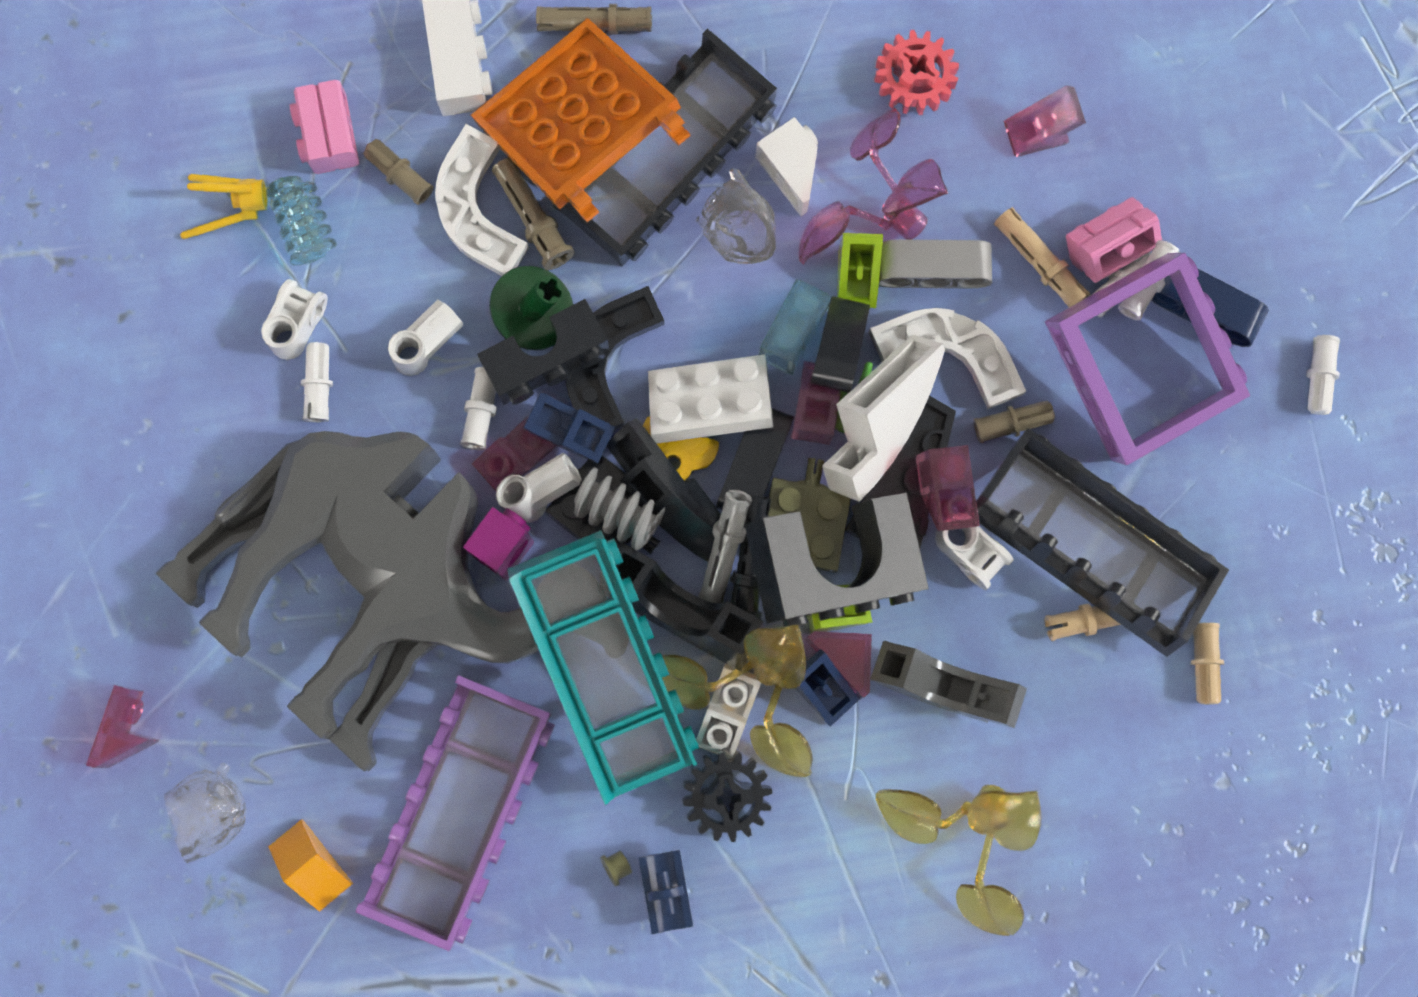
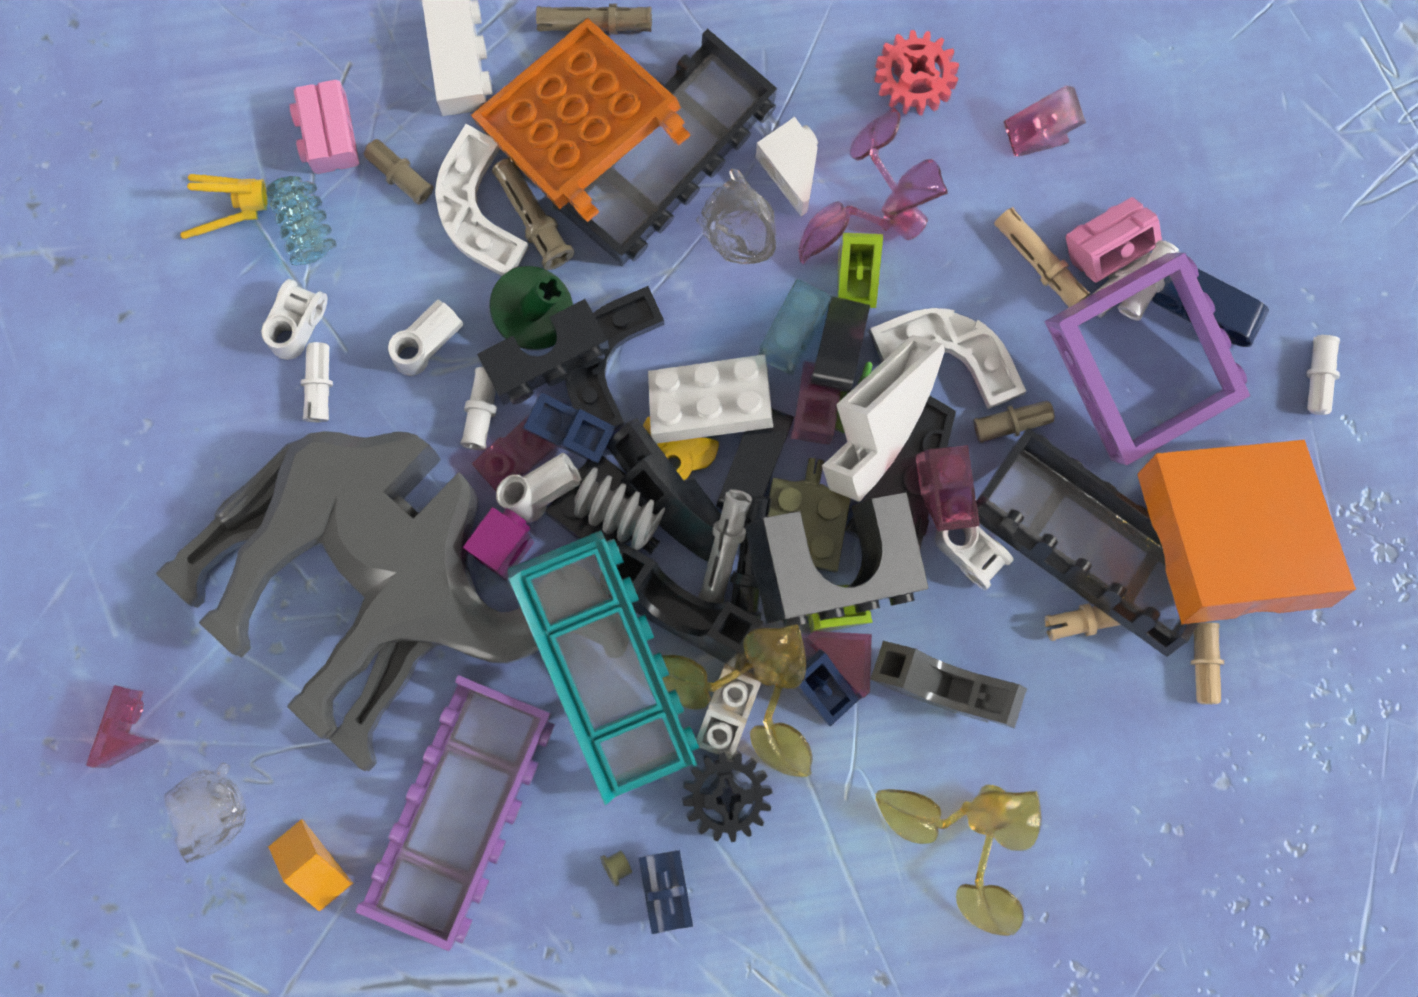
light grey beam [879,240,992,289] -> none
none -> orange tile [1137,440,1356,625]

